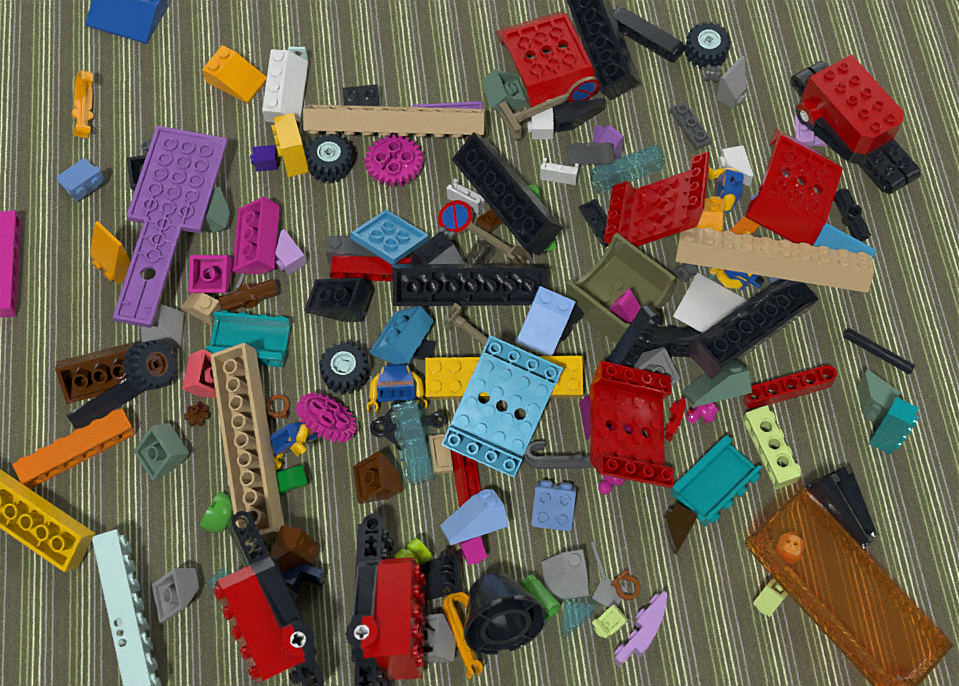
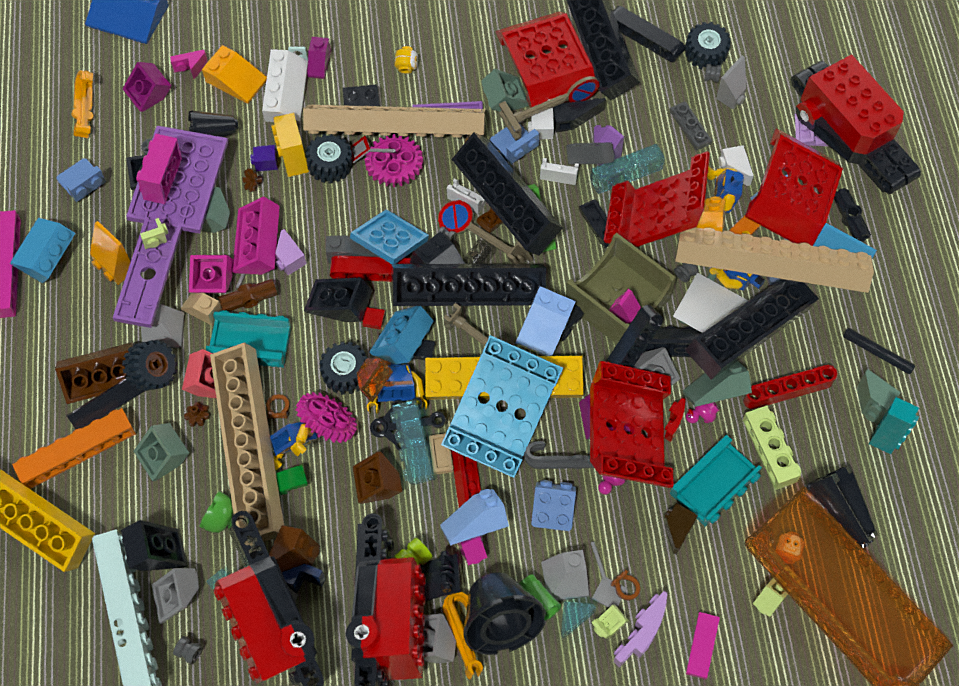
none -> dark azure slope [10,218,76,283]
none -> black slope [121,520,188,571]
none -> magenta slope [122,62,171,112]
none -> dark pink brick [136,133,182,204]
none -> yellowish green bracket [140,218,168,249]
none -> dark pink slope [170,50,208,79]
none -> dark grey wheel [173,636,203,665]
none -> black cone [188,110,238,137]
none -> reddish brown plant [242,168,262,192]
none -> magenta slope [307,36,331,79]
none -> light grey piece [350,135,396,163]
none -> clear orange slope [357,358,393,402]
none -> red tile [362,307,385,330]
none -> yellow head [394,46,418,74]
none -> medium blue bracket [490,123,539,164]
none -> dark pink tile [686,612,720,680]

